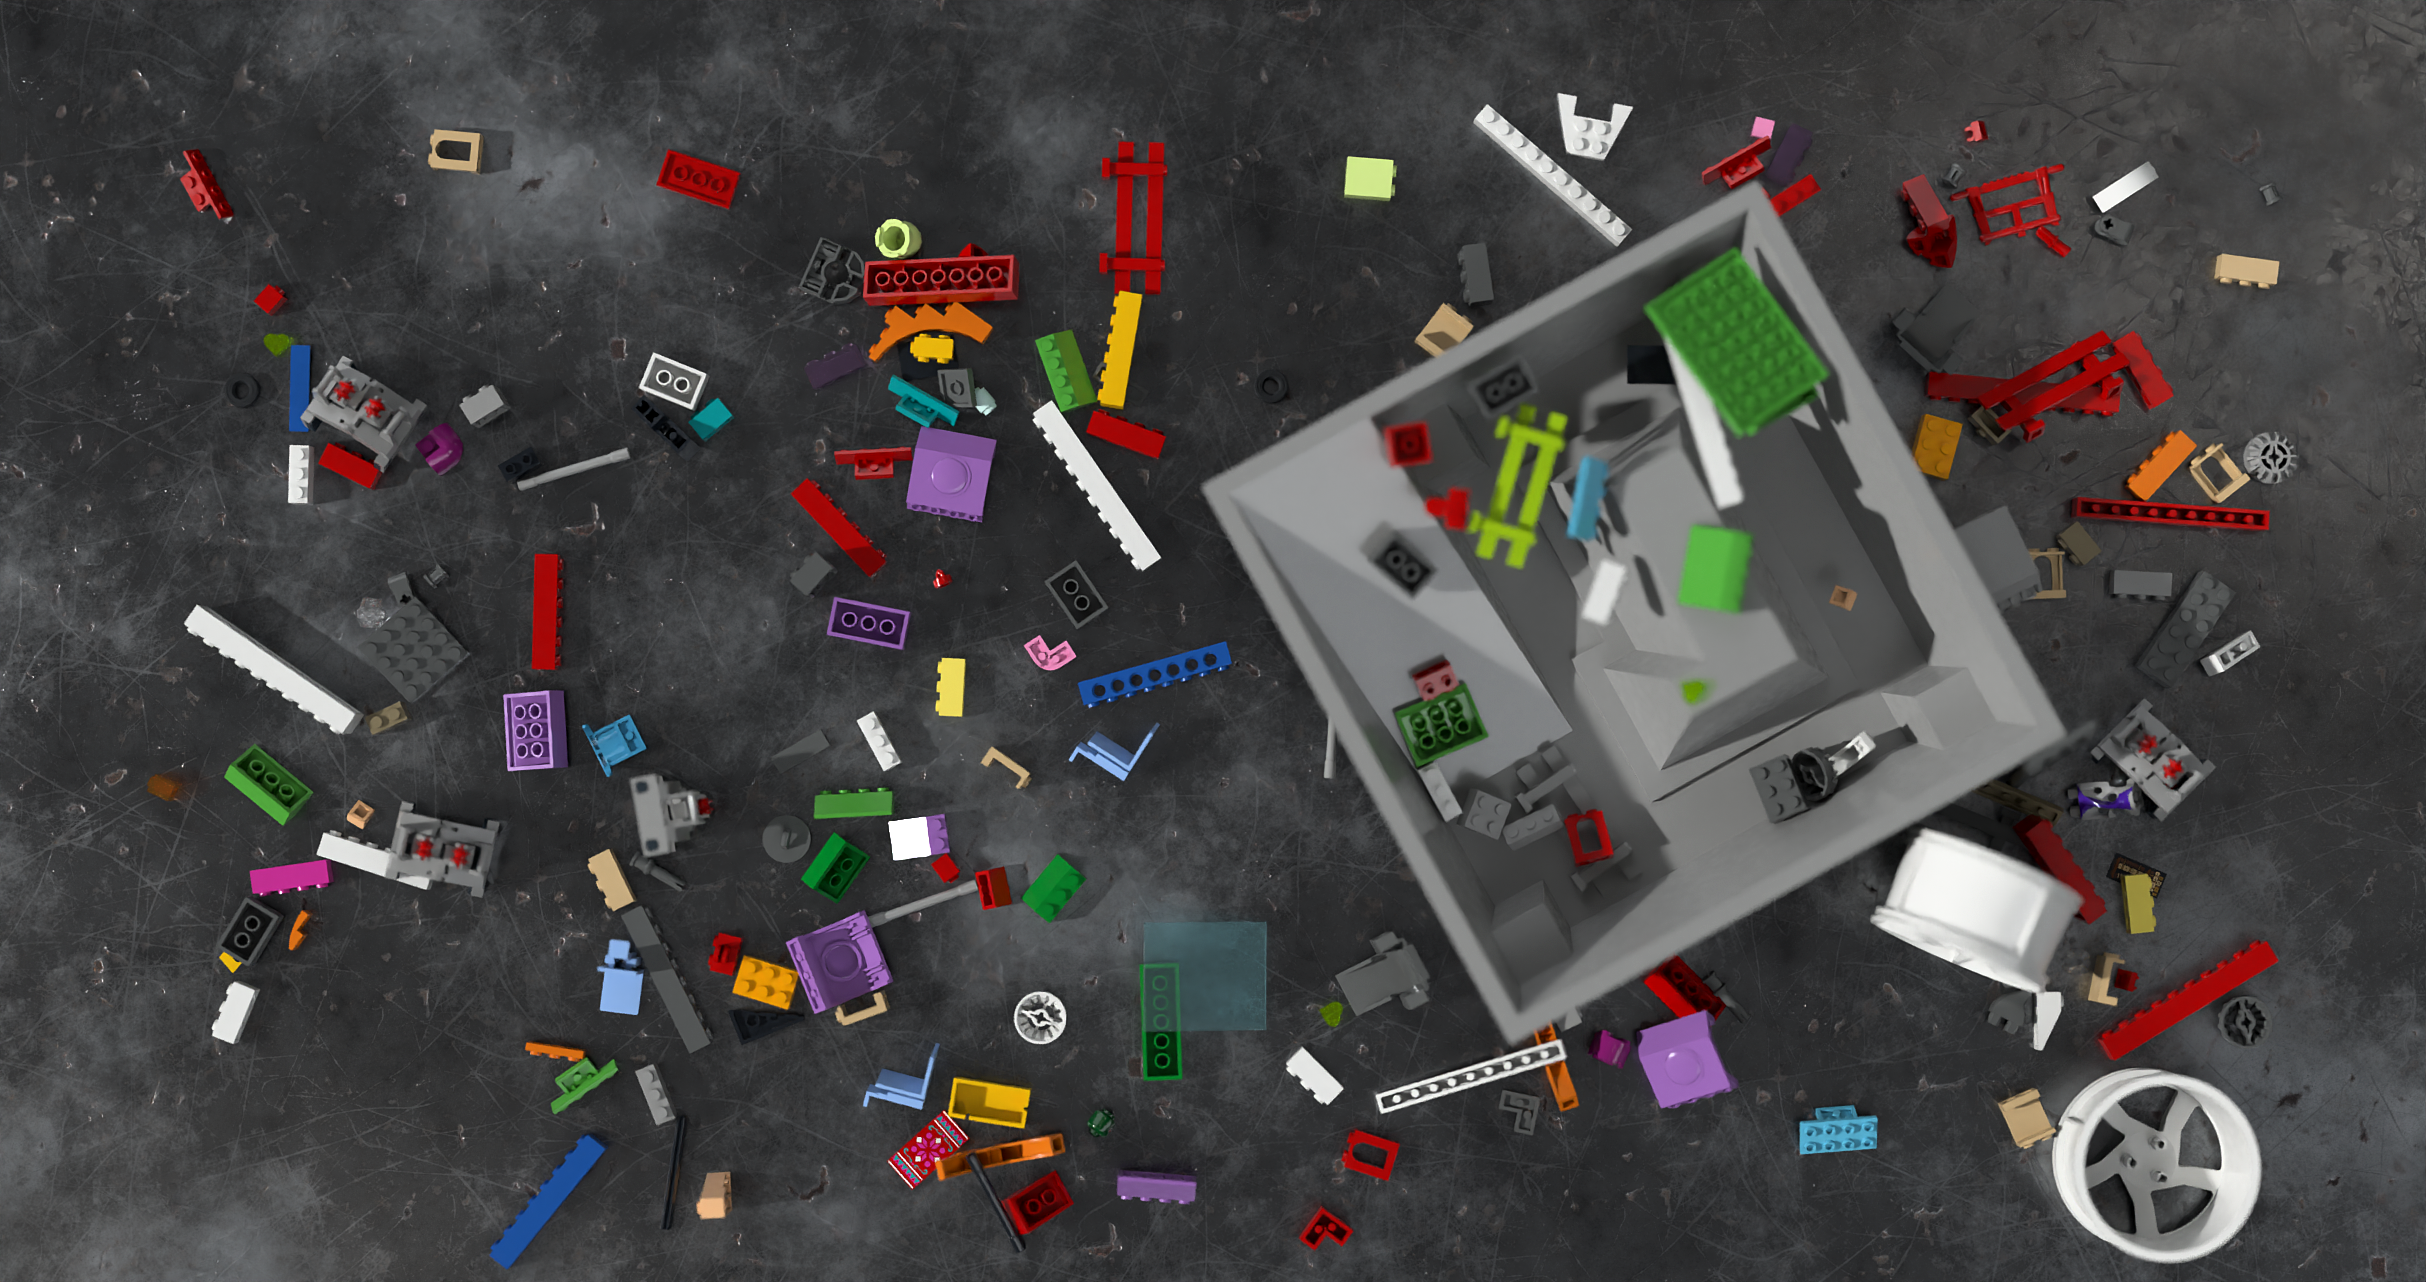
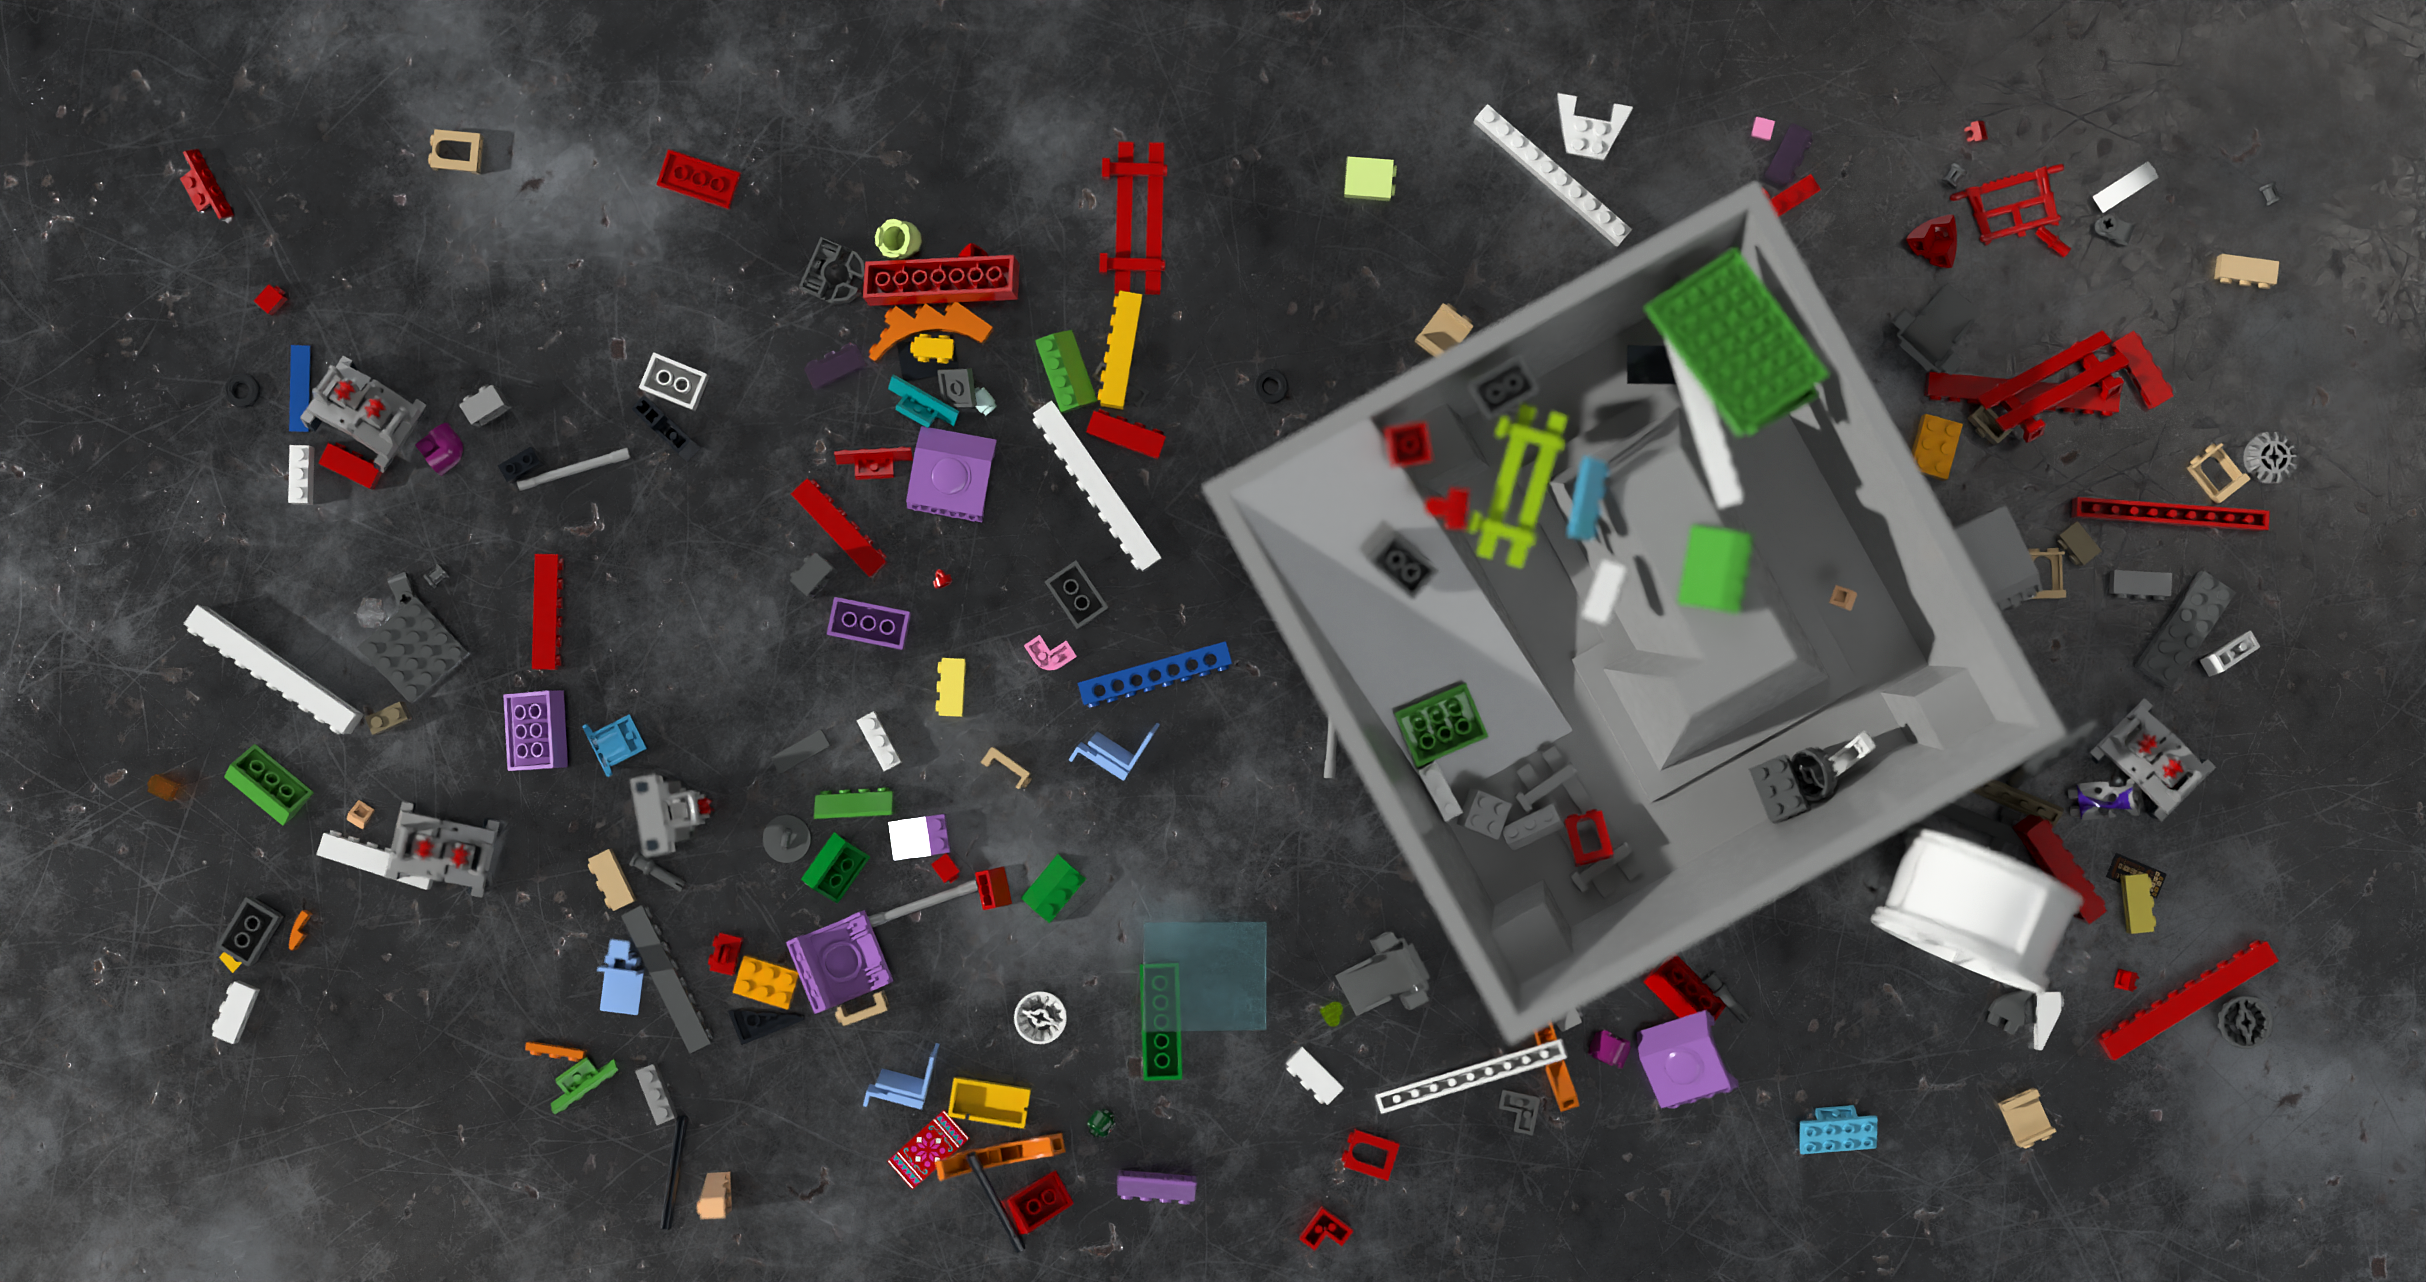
dark pink brick [250,859,334,897] -> none
clear neon green tile [263,333,290,357] -> none
blue brick [489,1133,608,1270] -> none
teal brick [688,398,734,441] -> none
brick [1412,659,1459,701] -> none
dark grey brick [1457,242,1494,307] -> none
clear neon green tile [1680,680,1705,704] -> none
red bracket [1701,135,1771,190] -> none
red brick [1901,174,1949,237] -> none
white wheel [2052,1067,2260,1262] -> none
tan panel [2088,952,2125,1006] -> none
orange brick [2124,430,2197,502] -> none

